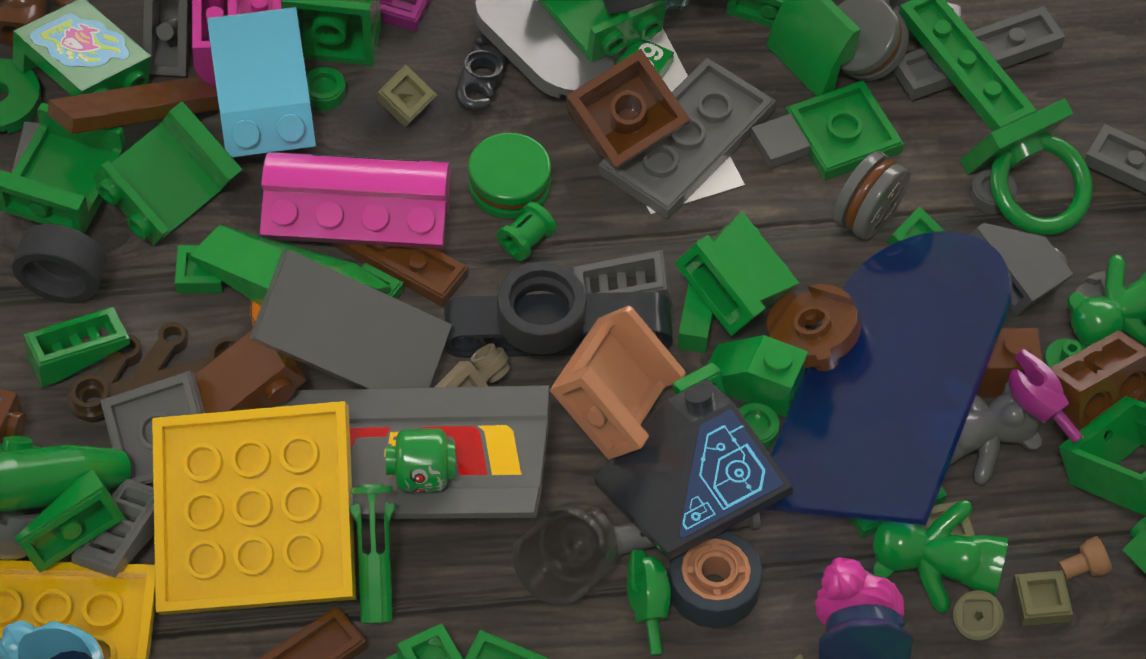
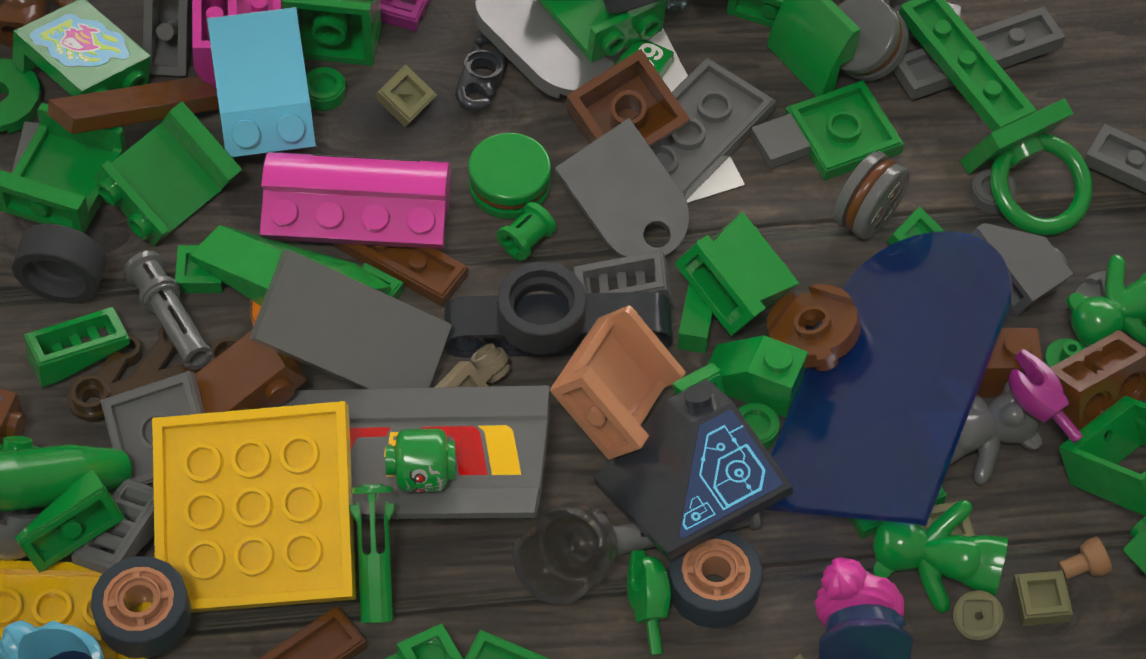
none -> wheel [90,556,192,658]
none -> dark grey pin [124,251,212,370]
none -> dark grey tile [554,118,689,258]

